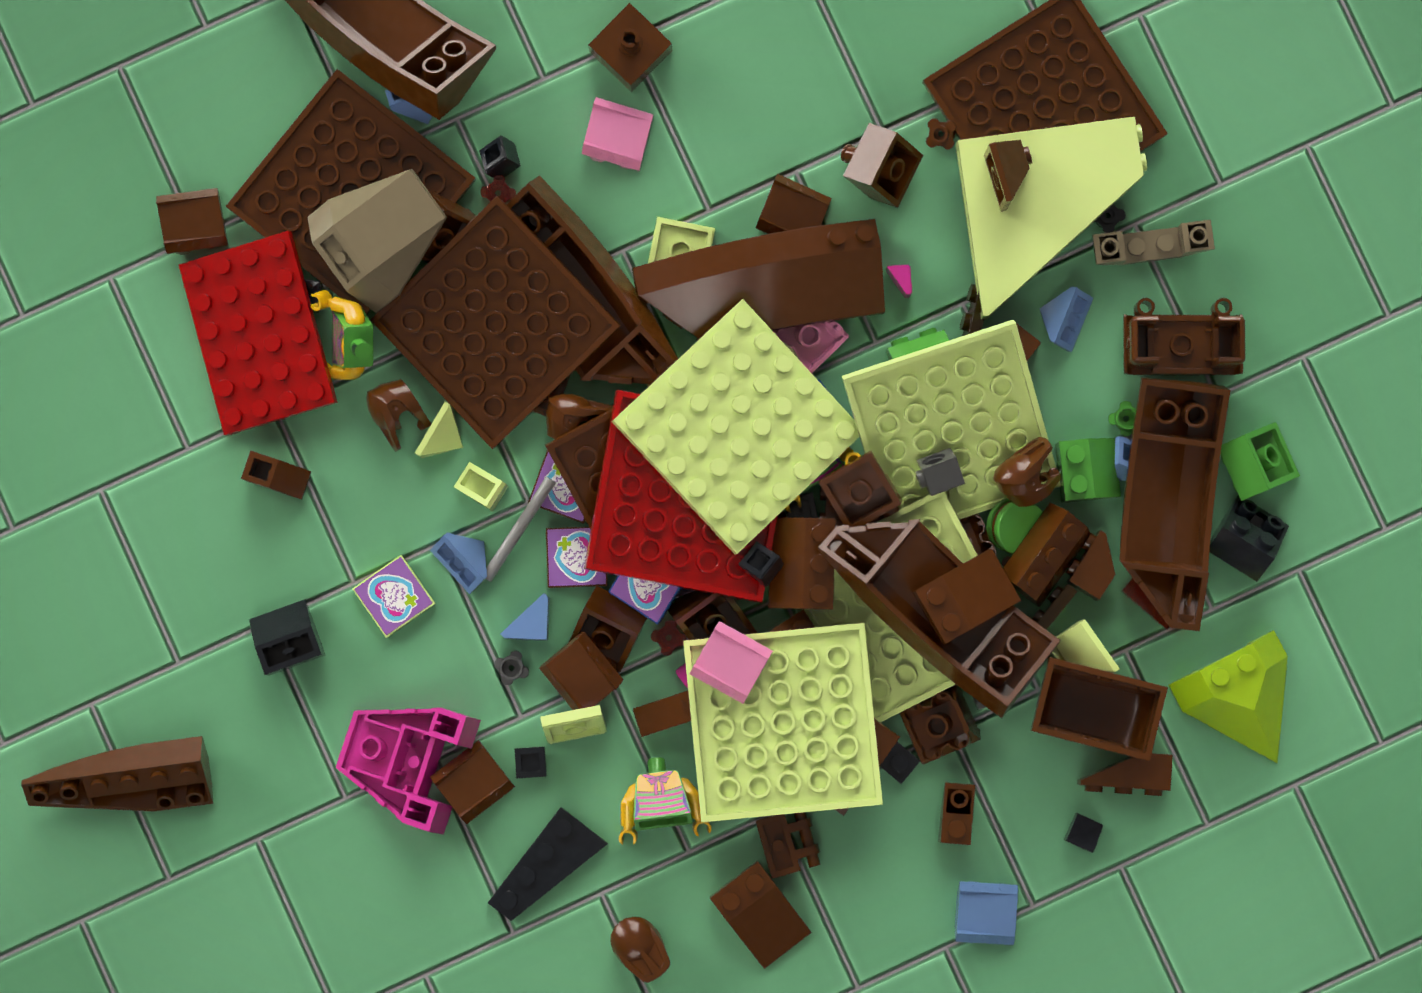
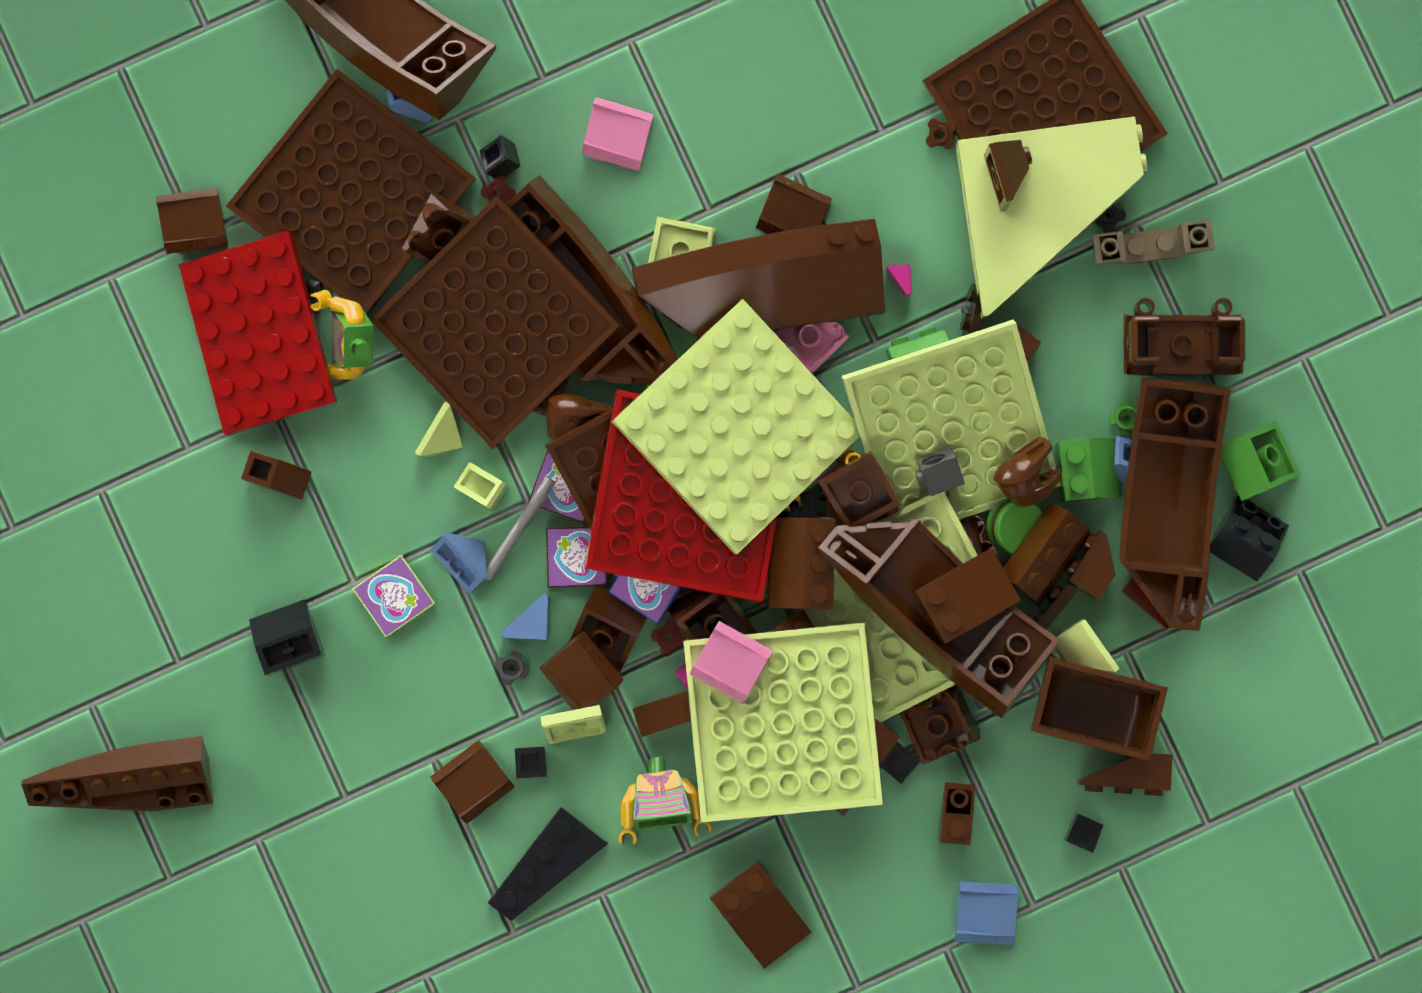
dark tan wedge [307,169,447,313] -> none
dark pink wedge [335,708,481,835] -> none
reddish brown helmet [366,379,431,452] -> none
reddish brown brick [588,3,672,92] -> none
reddish brown helmet [610,917,670,983] -> none
black slope [738,541,784,587] -> none
reddish brown plate [755,812,821,879] -> none
brick [841,123,924,208] -> none
medium blue slope [1039,286,1093,352] -> none
lime wedge [1168,630,1288,763] -> none

